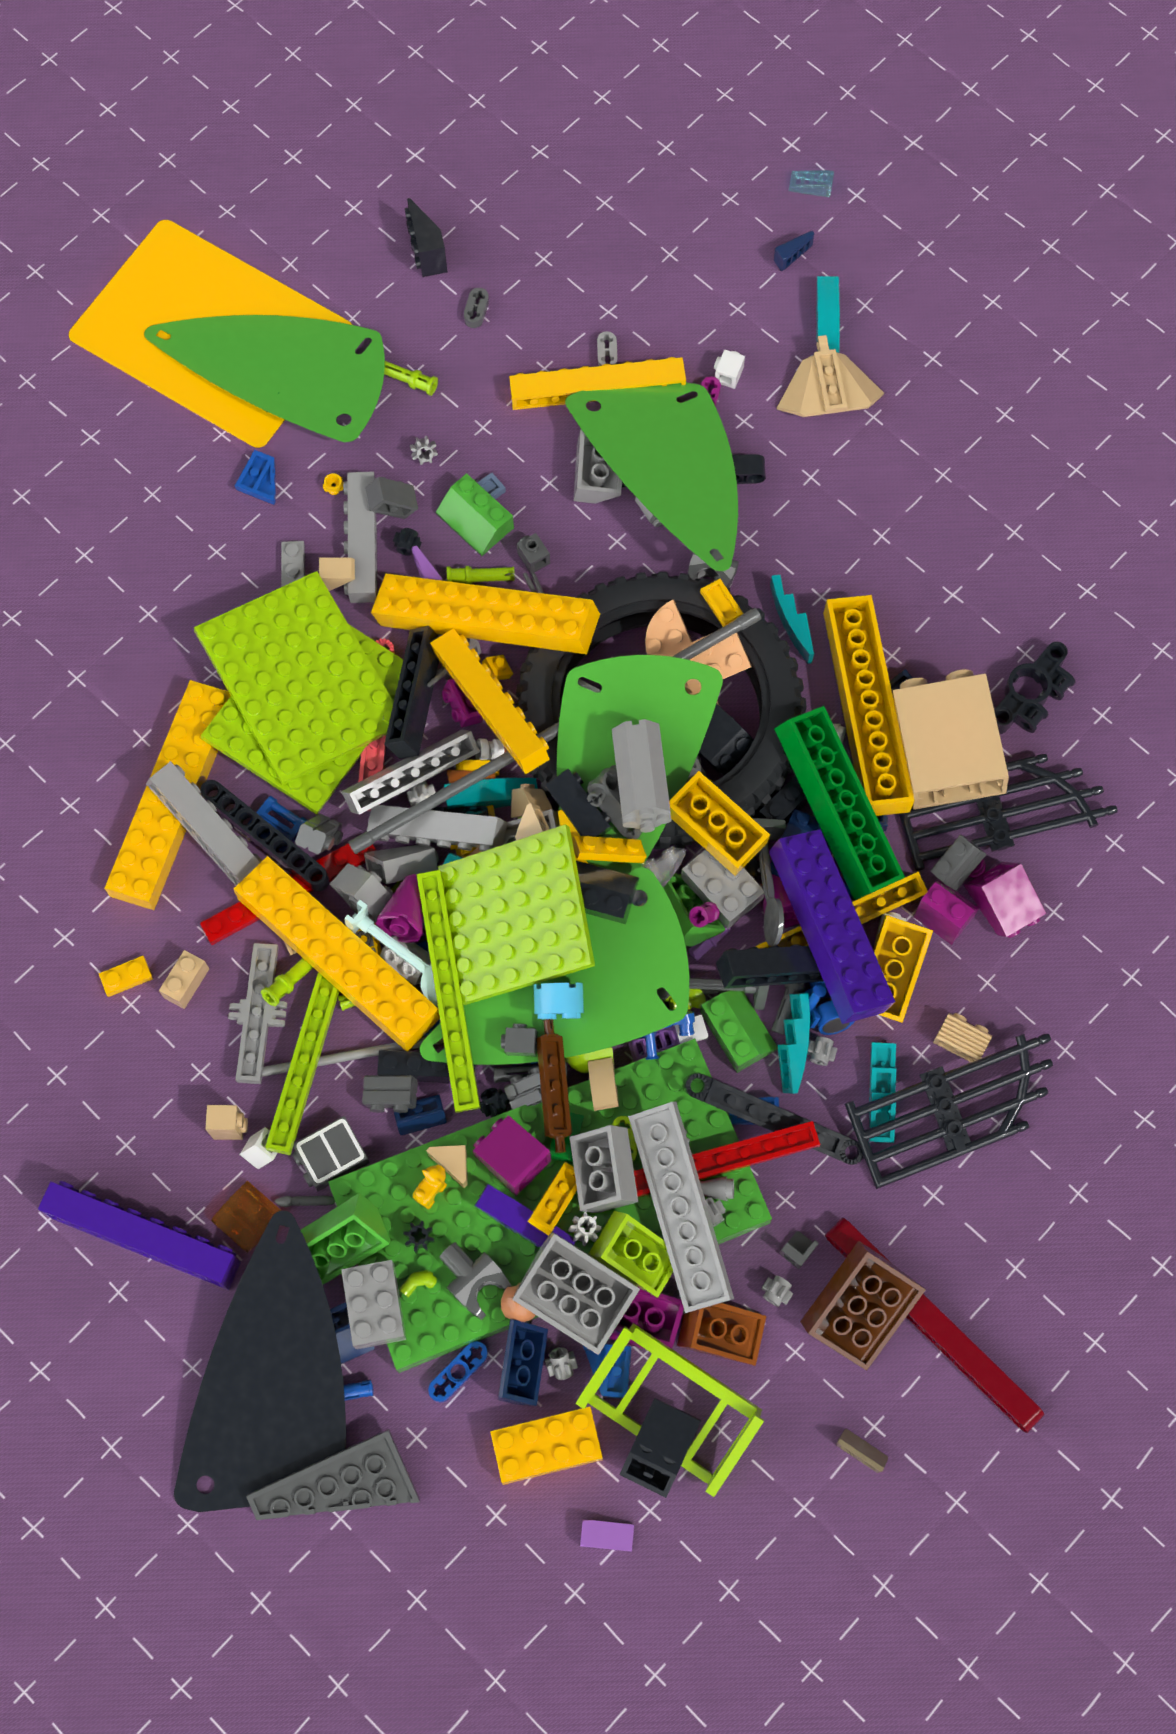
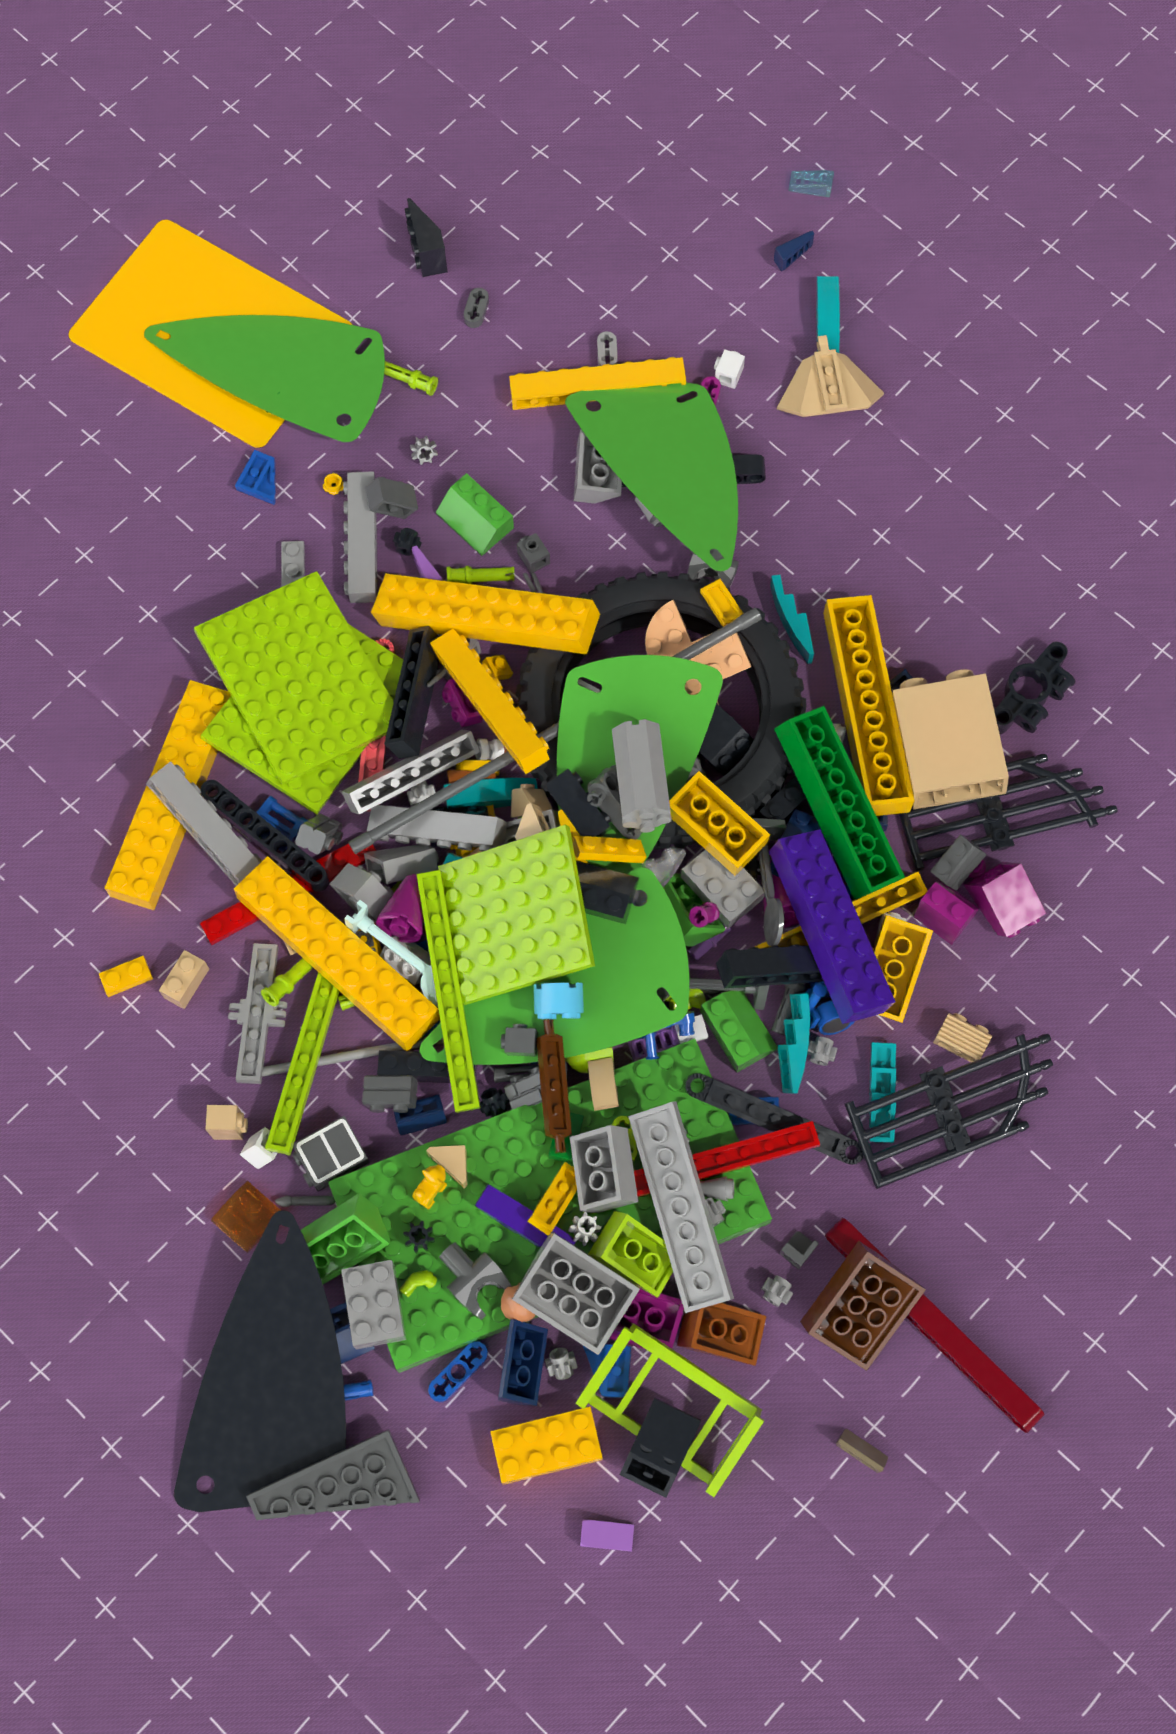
dark purple brick [38,1181,241,1290] -> none
tan slope [319,558,355,591] -> none
magenta slope [473,1115,551,1196] -> none
sand blue tile [477,473,506,499] -> none

